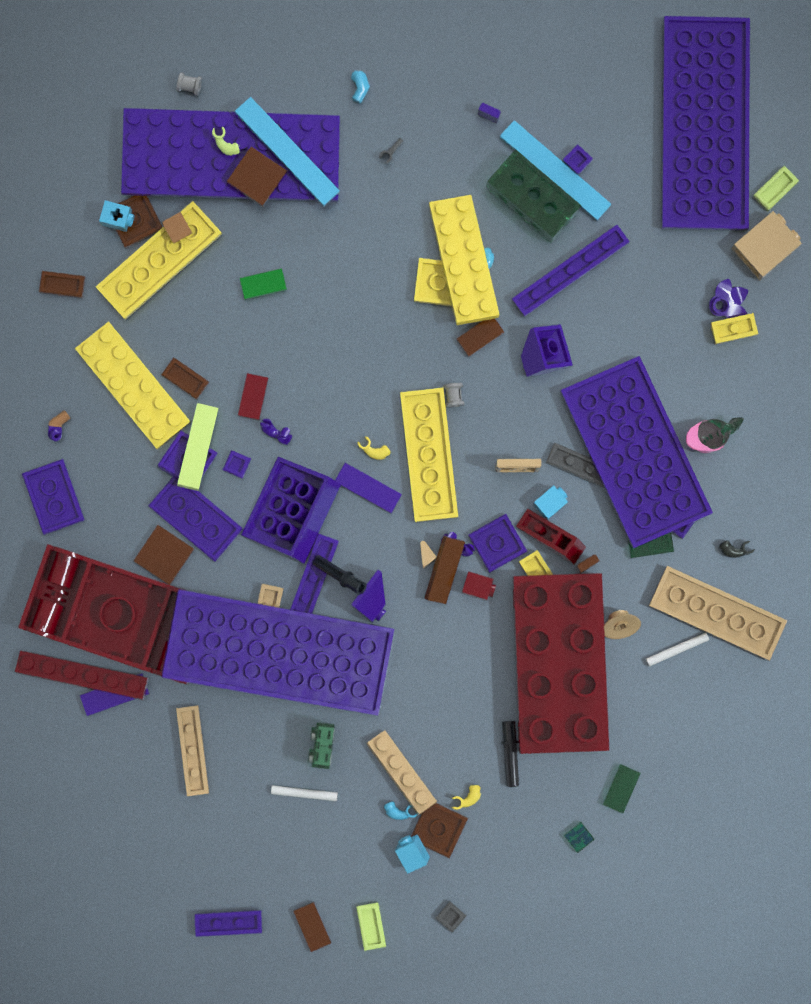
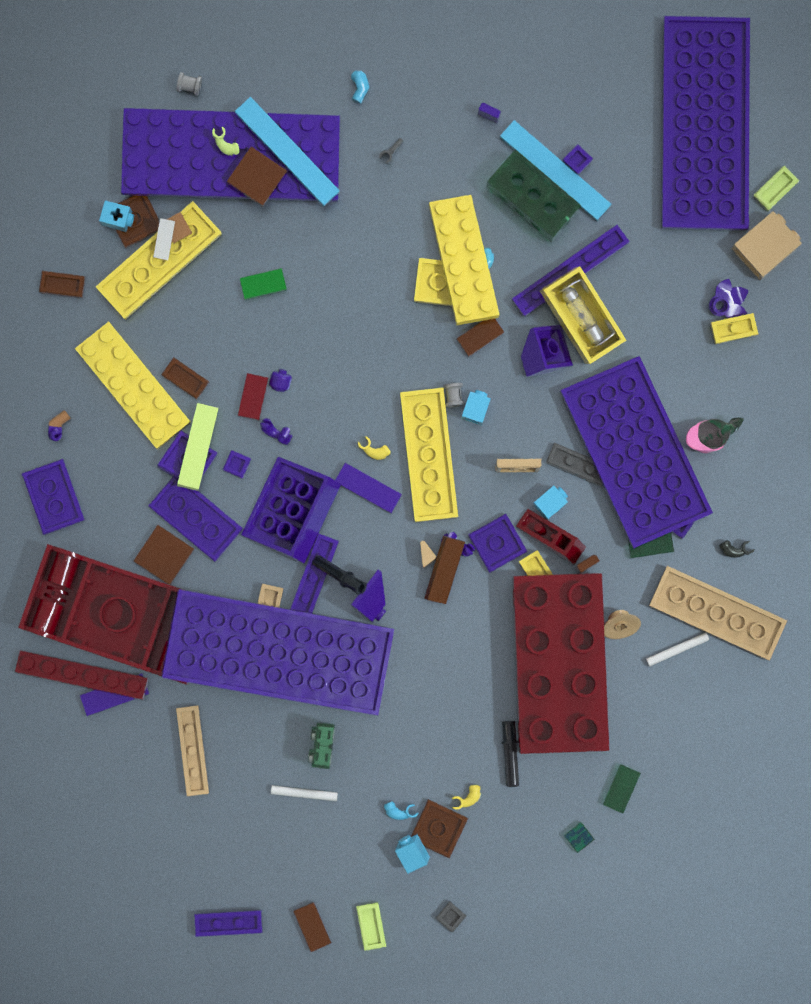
tan plate [367,730,437,816] -> none
dark red brick [461,571,496,601] -> none
none -> white sticker [153,218,175,260]
none -> dark purple piece [269,369,292,392]
none -> medium azure brick [461,390,491,426]
none -> light yellow piece [540,266,626,364]

